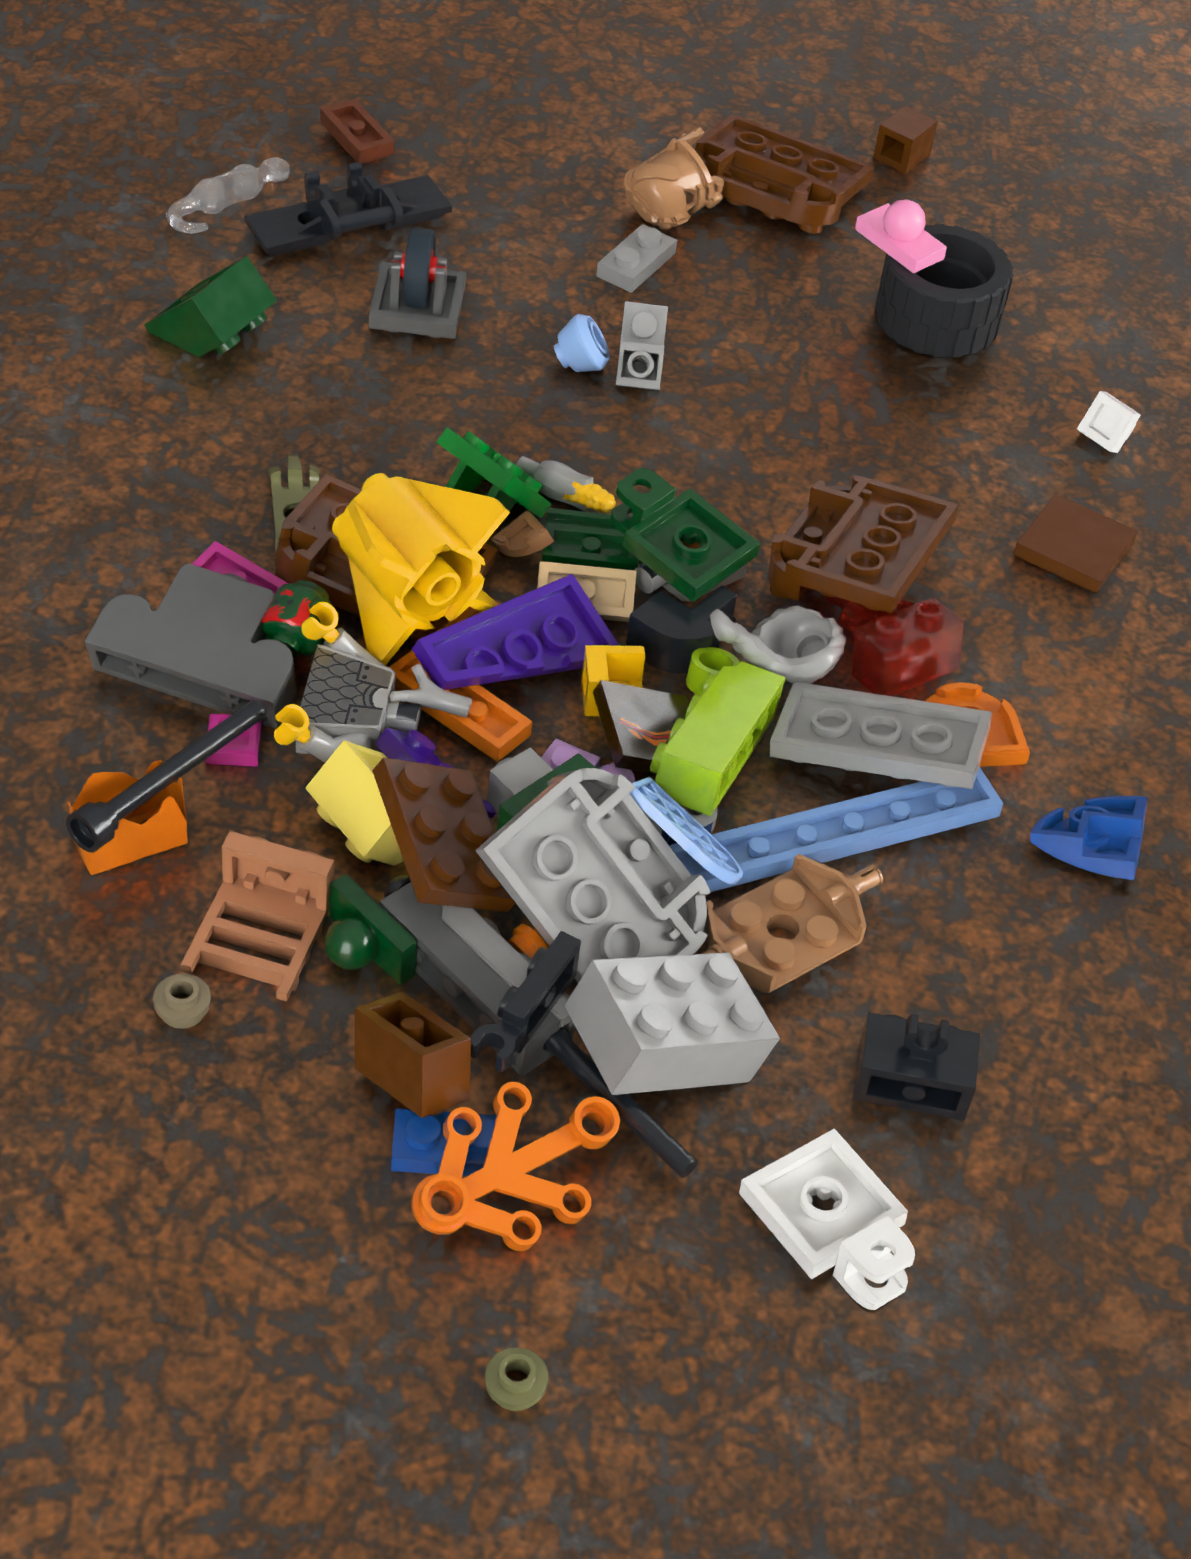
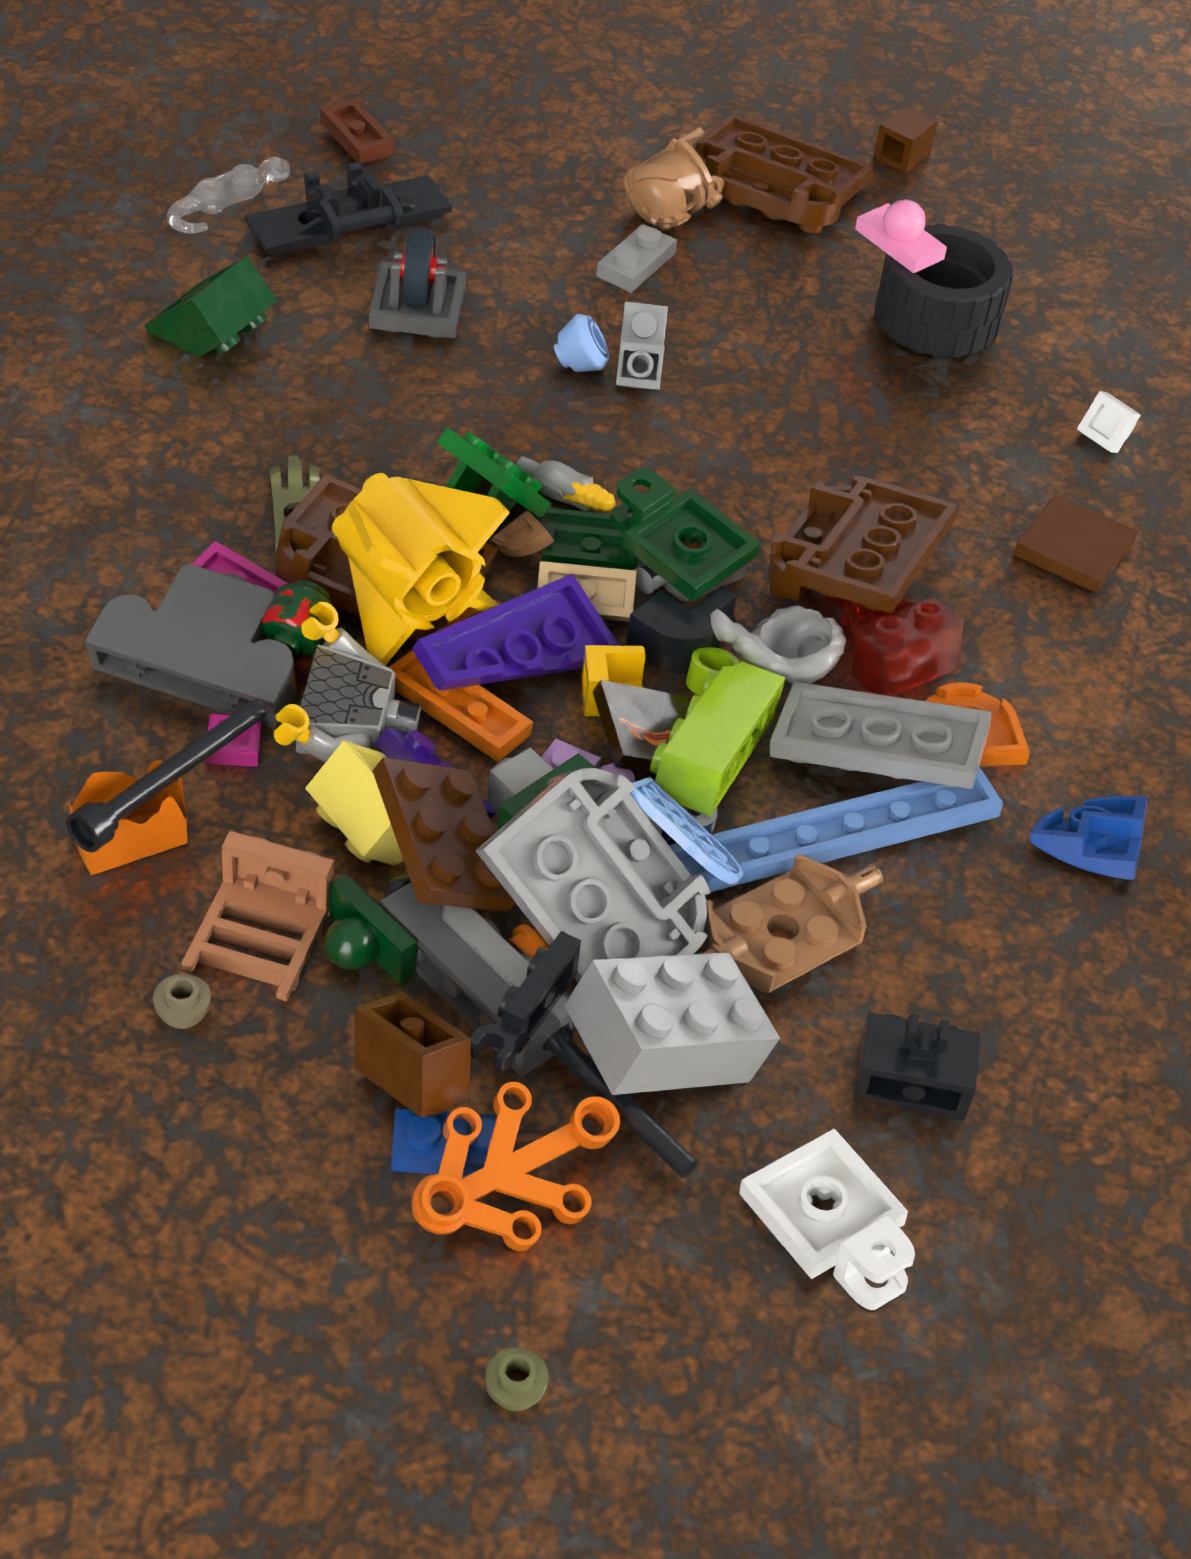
light grey bar [389,664,473,718] -> none

